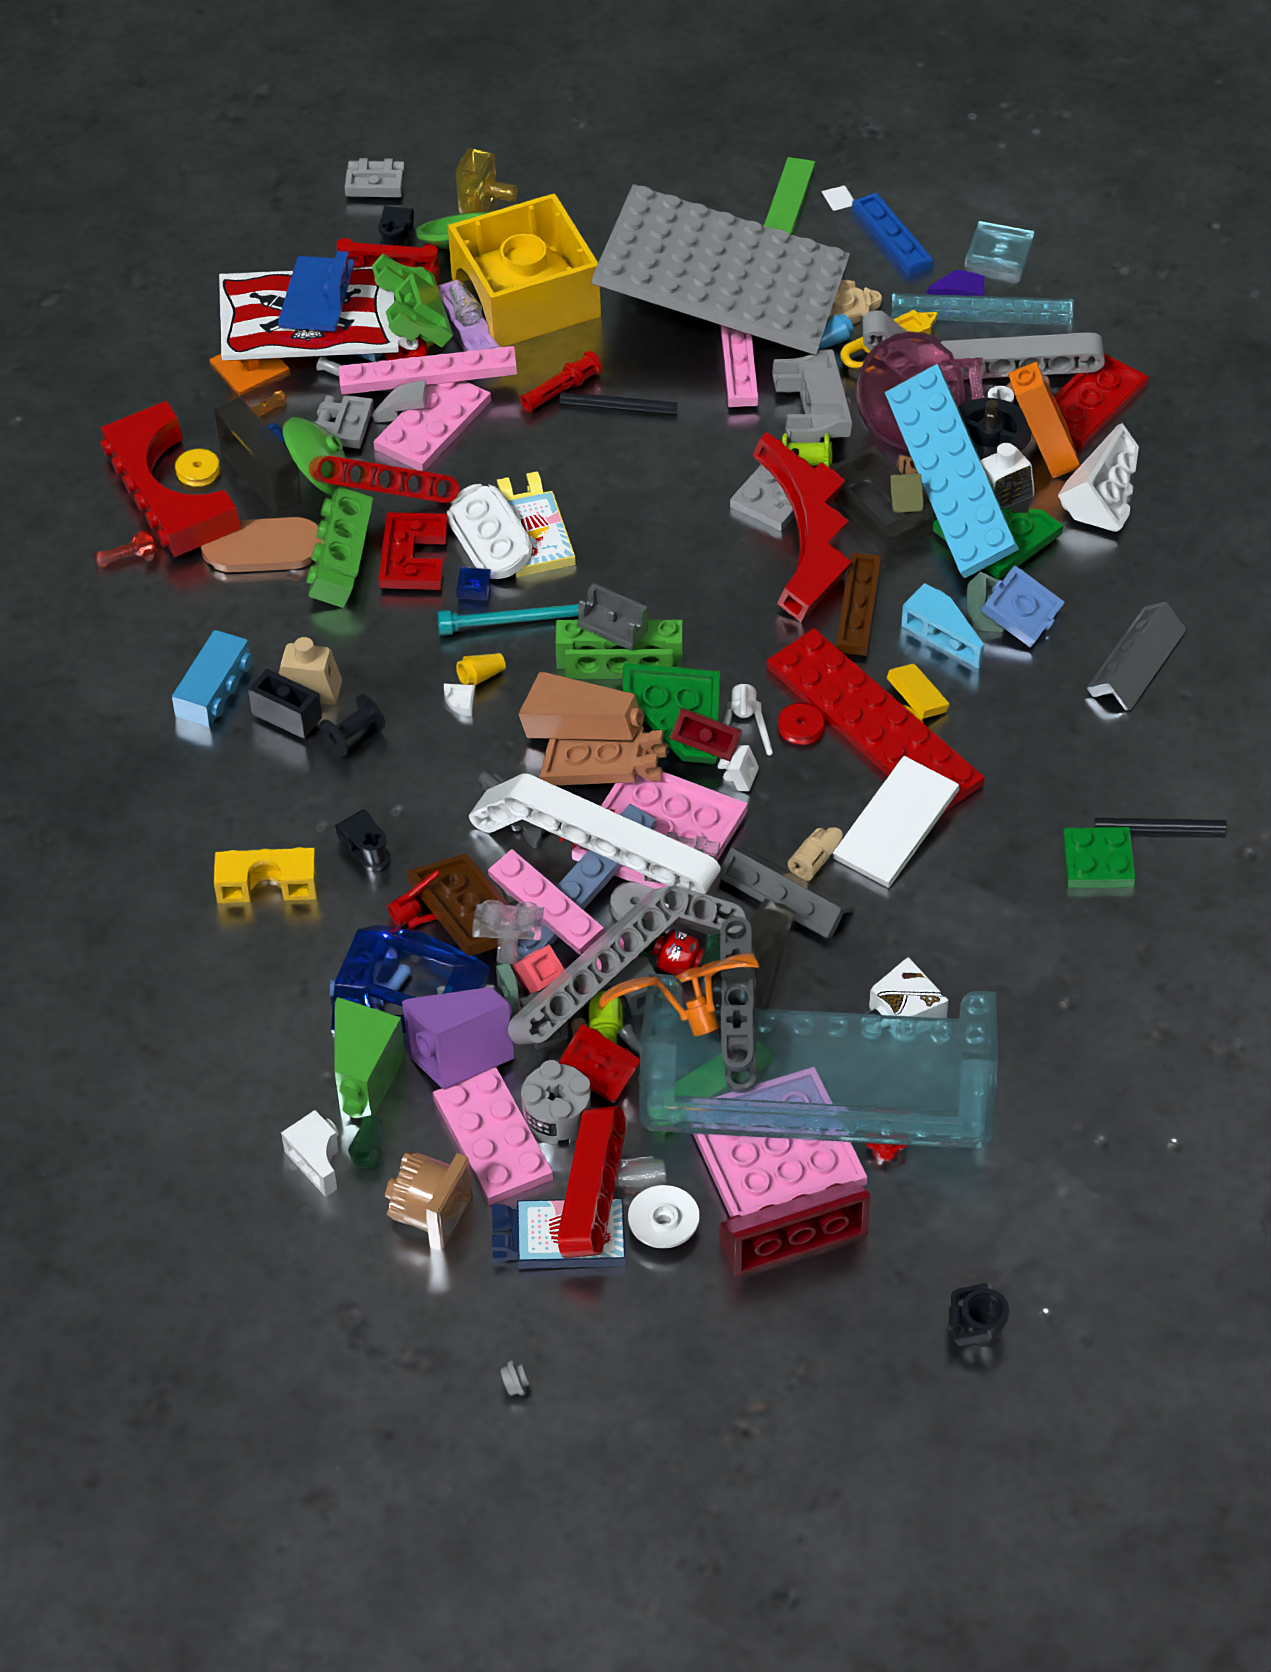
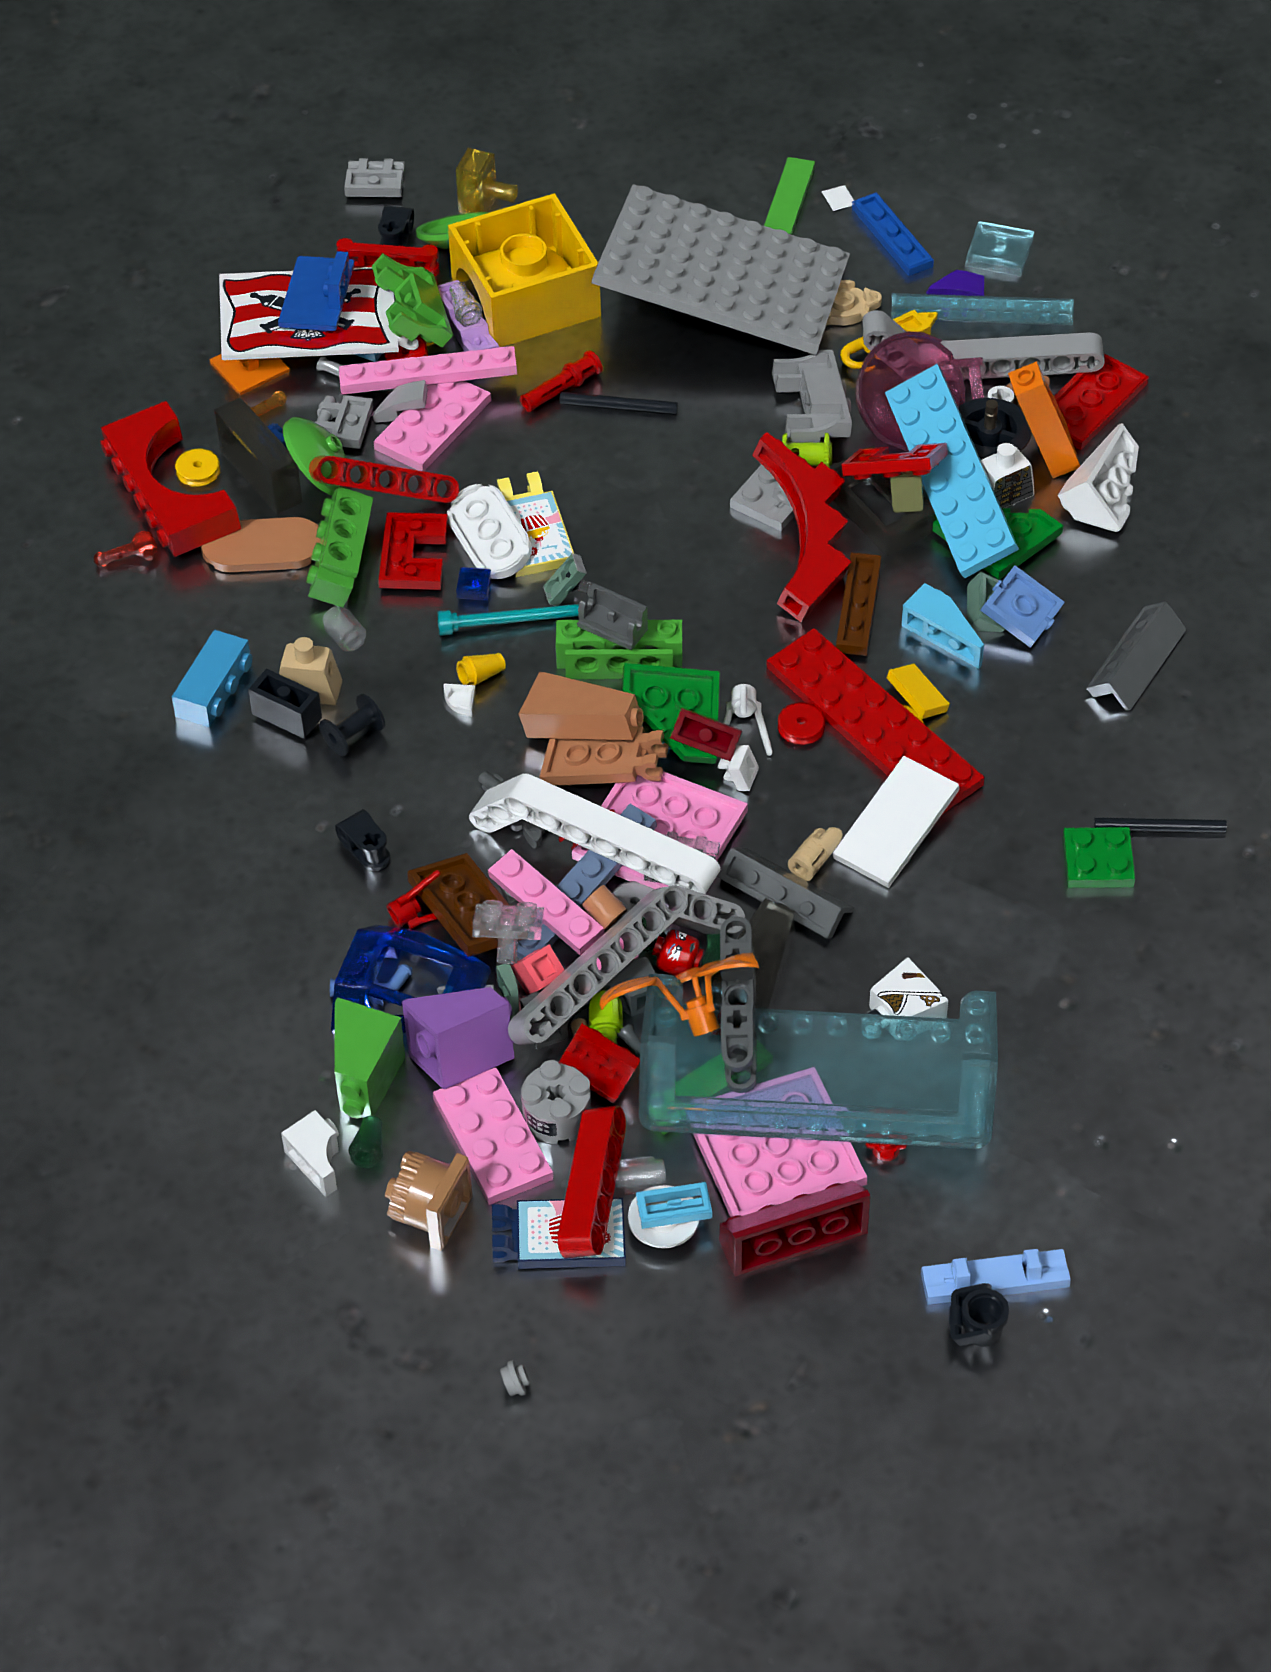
yellow arch [214,847,317,903] -> none
bright pink plate [720,325,758,407] -> none
dark azure cone [818,314,855,350] -> none
none -> clear brick [323,606,366,651]
none -> sand green piece [543,553,592,606]
none -> nougat piece [582,885,628,932]
none -> medium azure tile [636,1182,712,1229]
none -> red plate [841,443,948,479]
none -> light blue hinge [921,1249,1071,1305]

